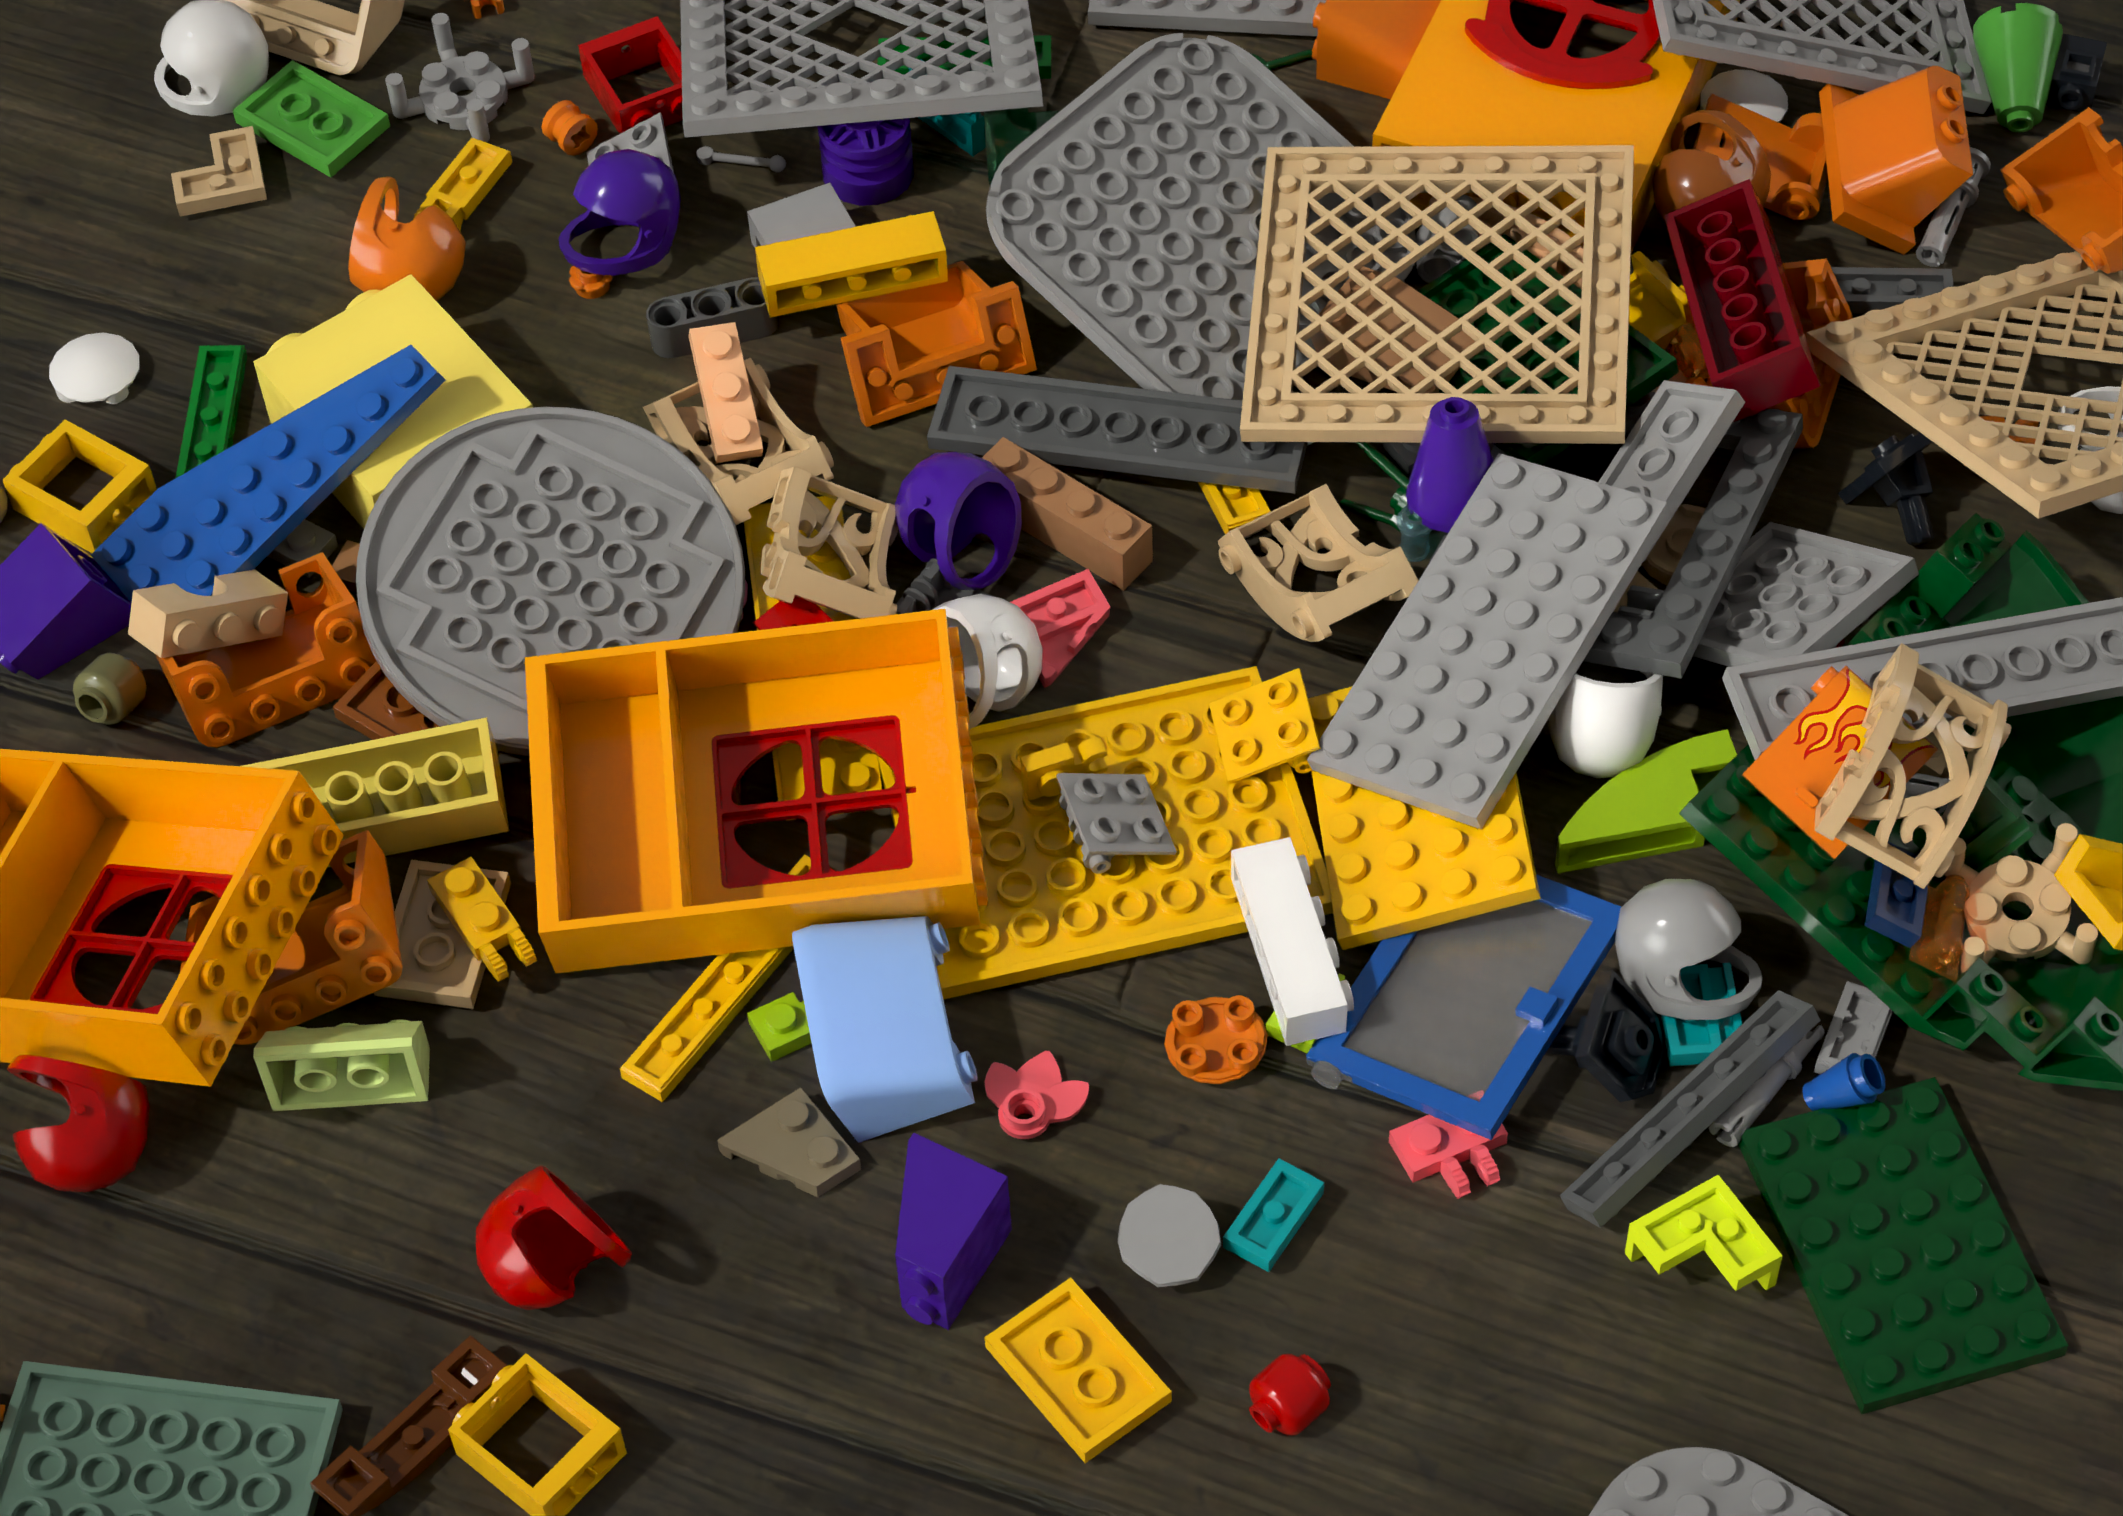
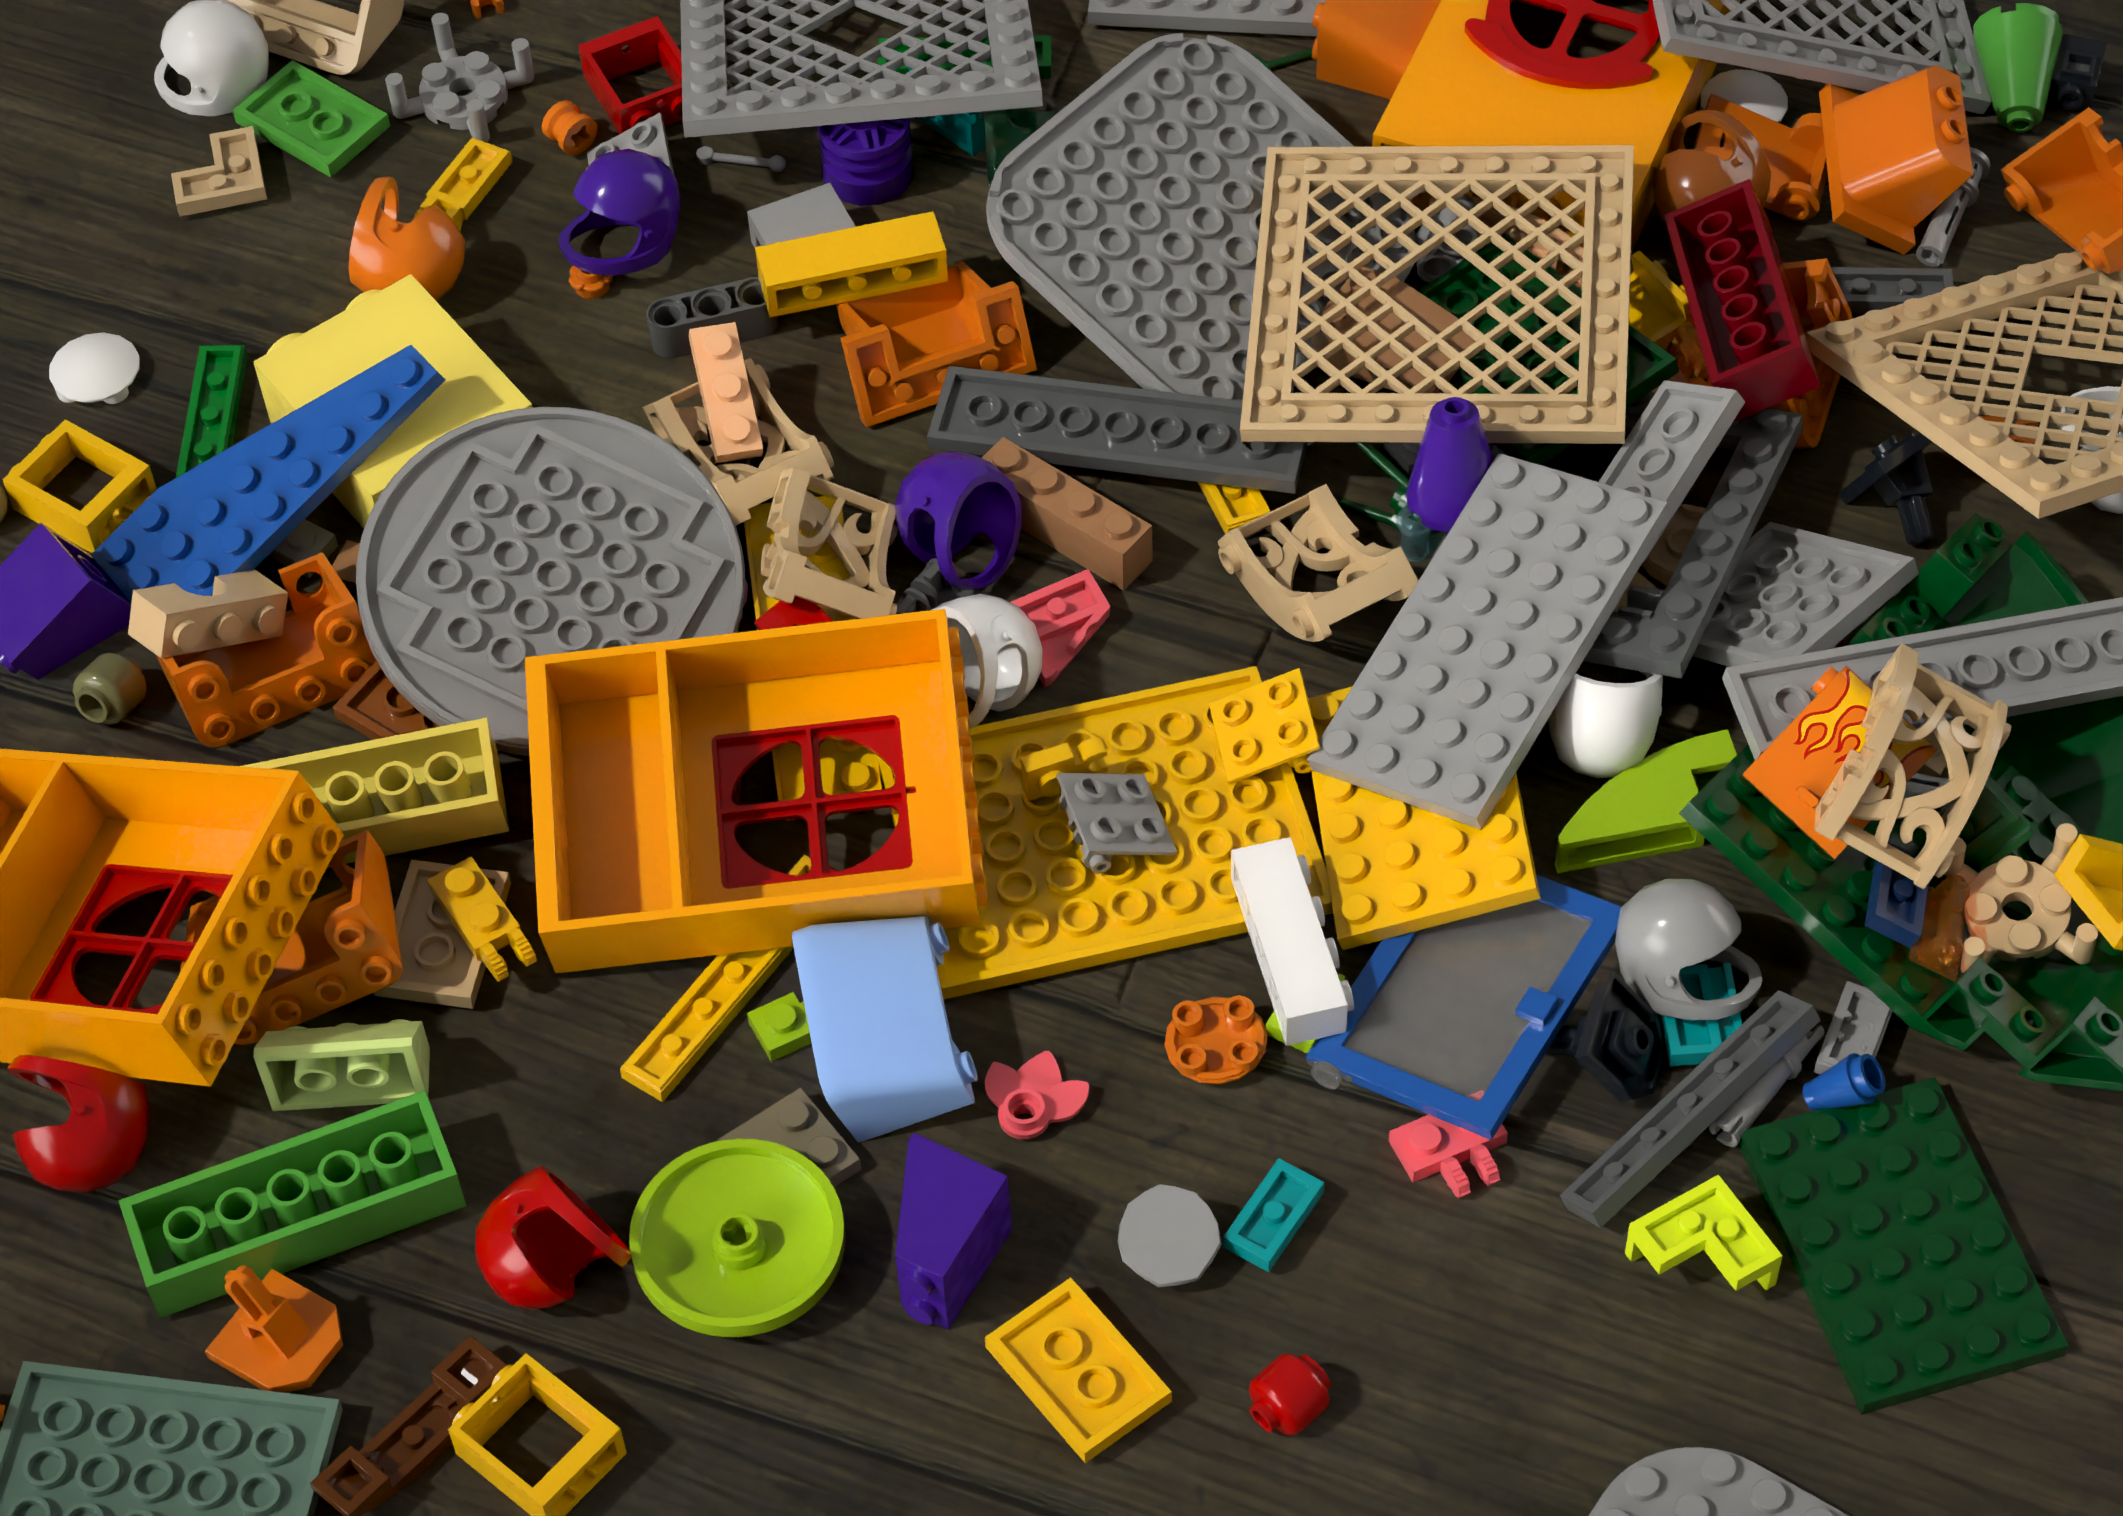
none -> bright green brick [118,1090,466,1318]
none -> orange piece [205,1265,343,1393]
none -> lime dish [629,1138,846,1337]

